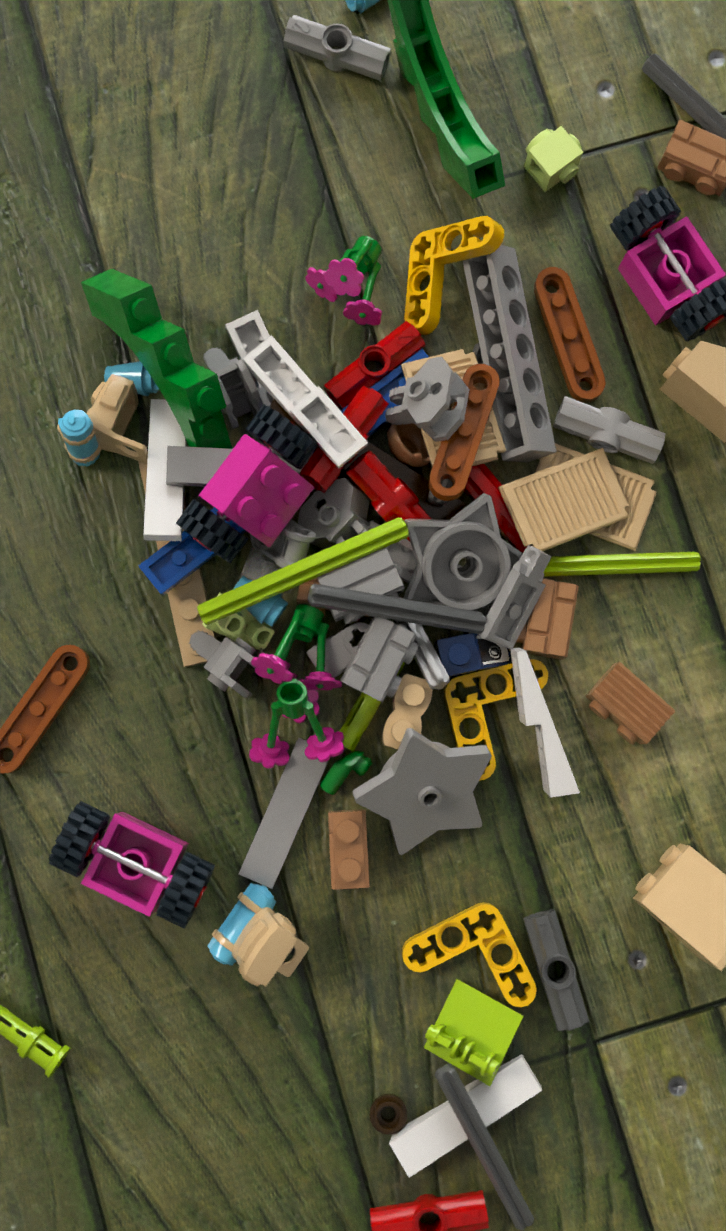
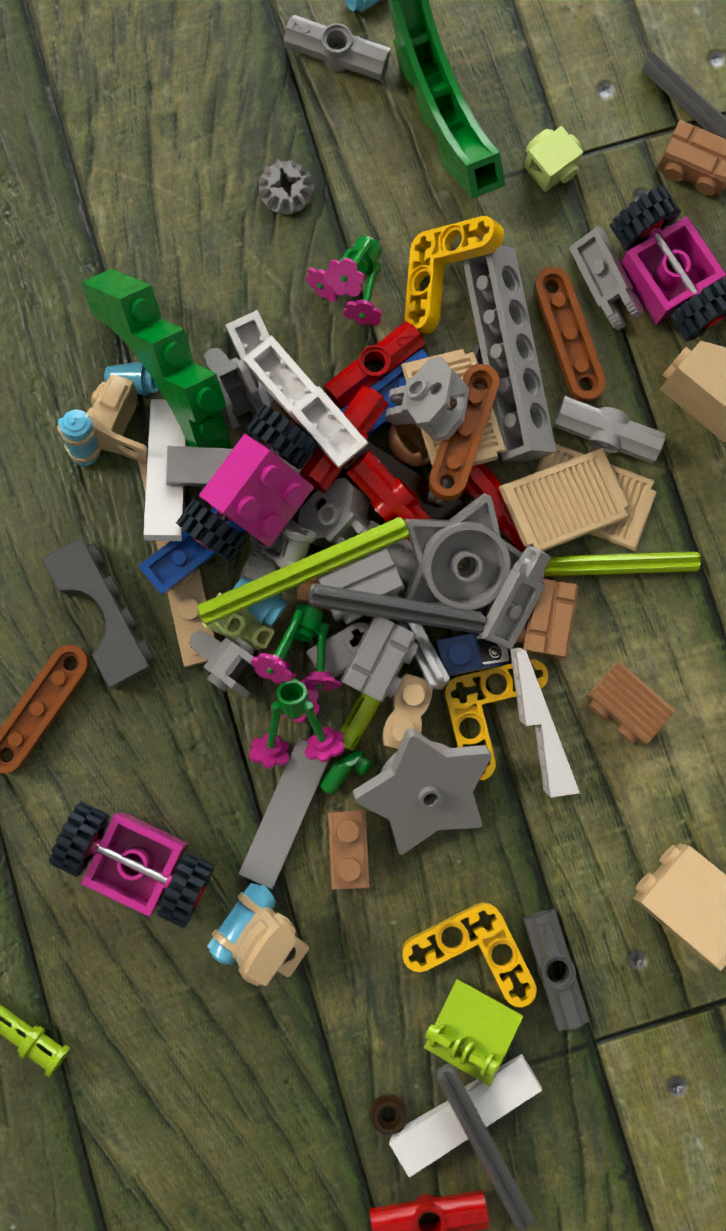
none -> dark grey arch [42,538,155,690]
none -> light grey gear [259,158,314,214]
none -> light grey hinge [569,226,644,330]

